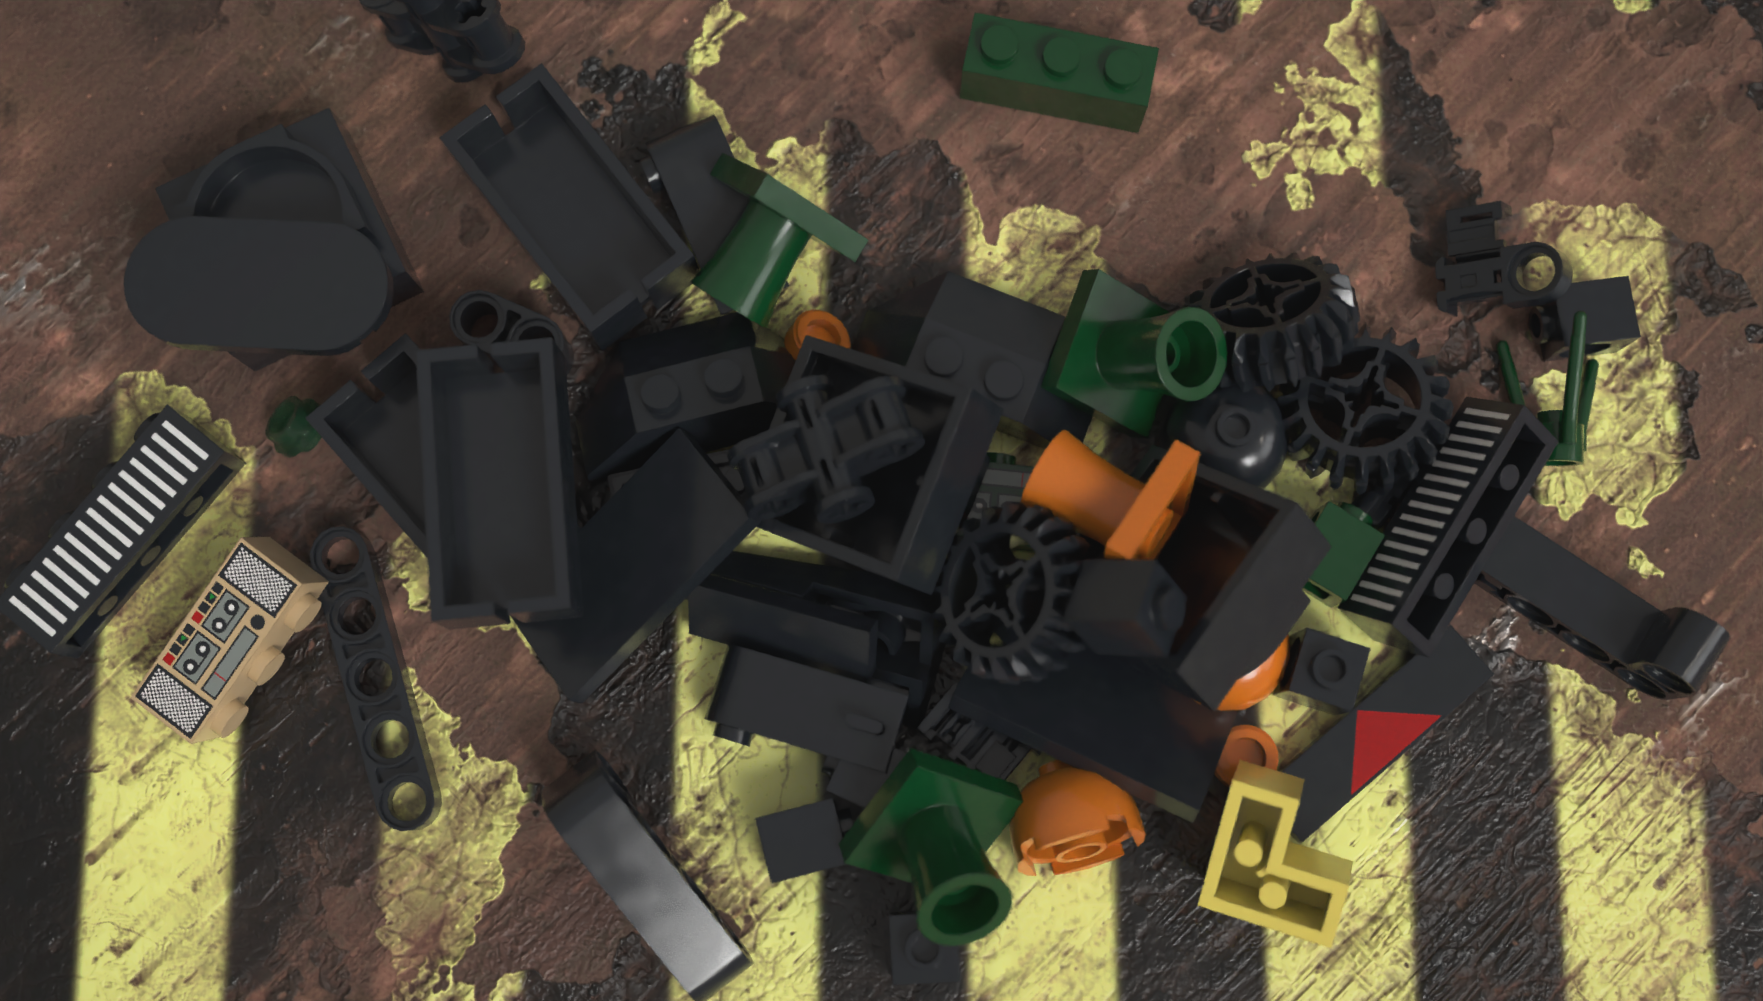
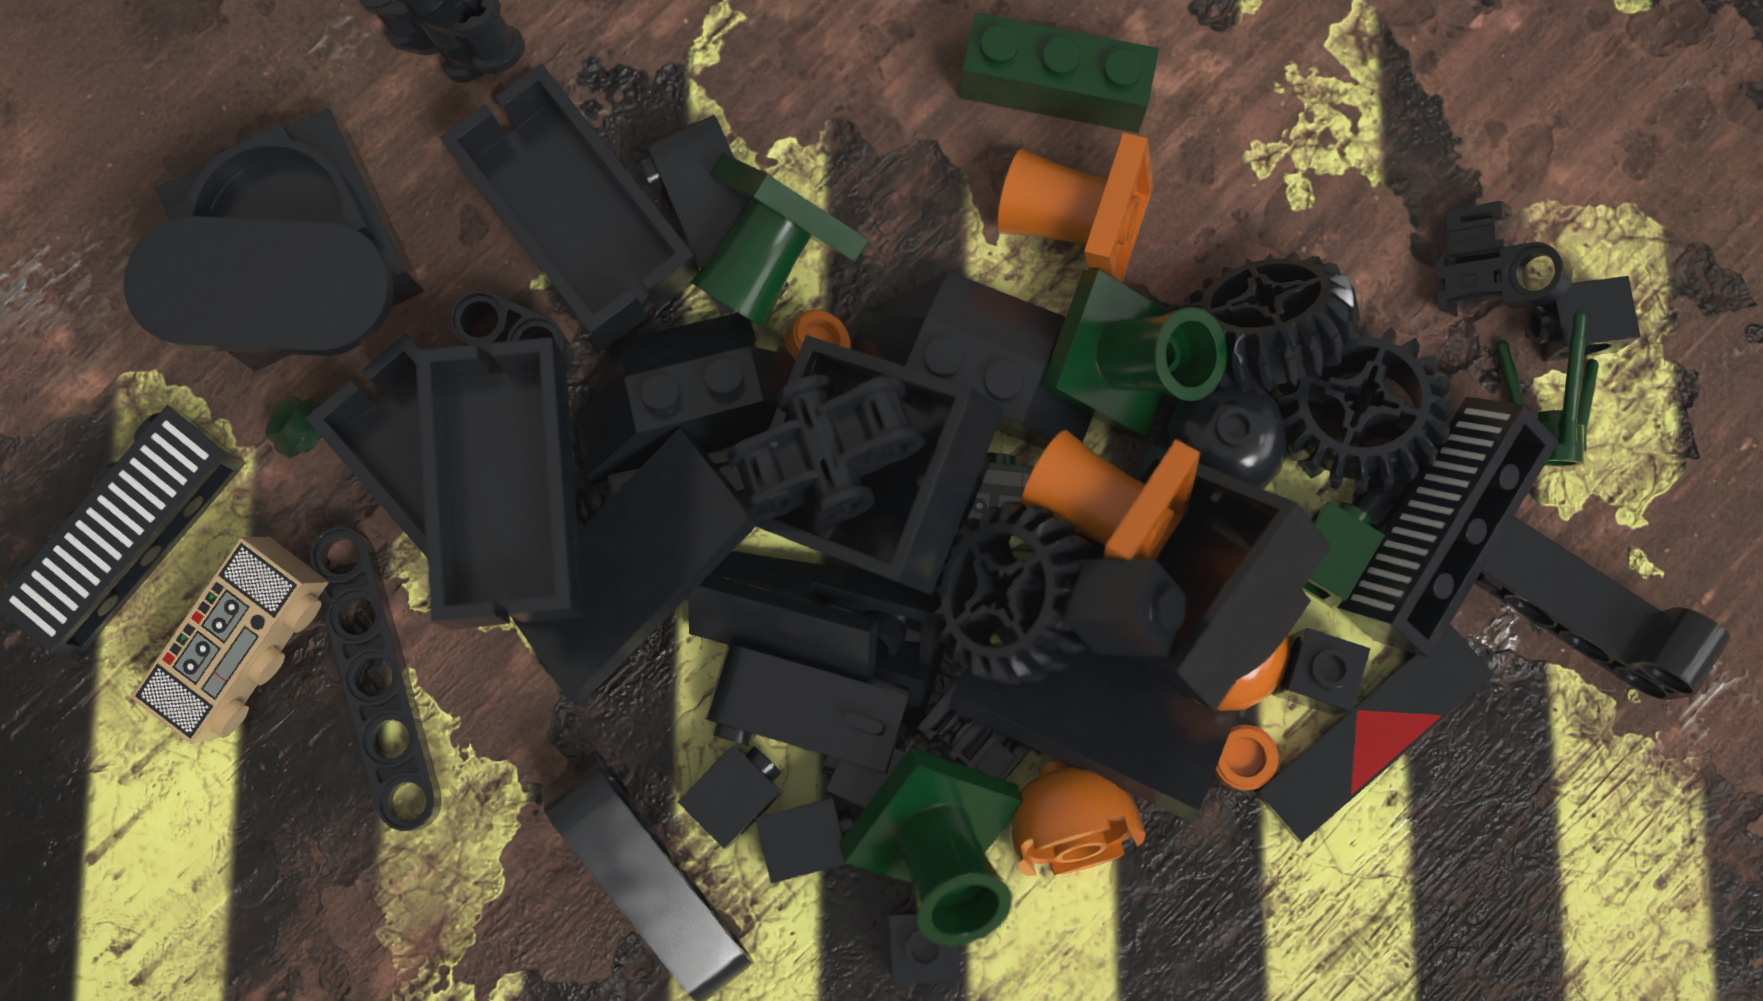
light yellow brick [1198,760,1353,948] -> none
none -> black brick [677,744,784,849]
none -> orange plant [998,132,1153,283]

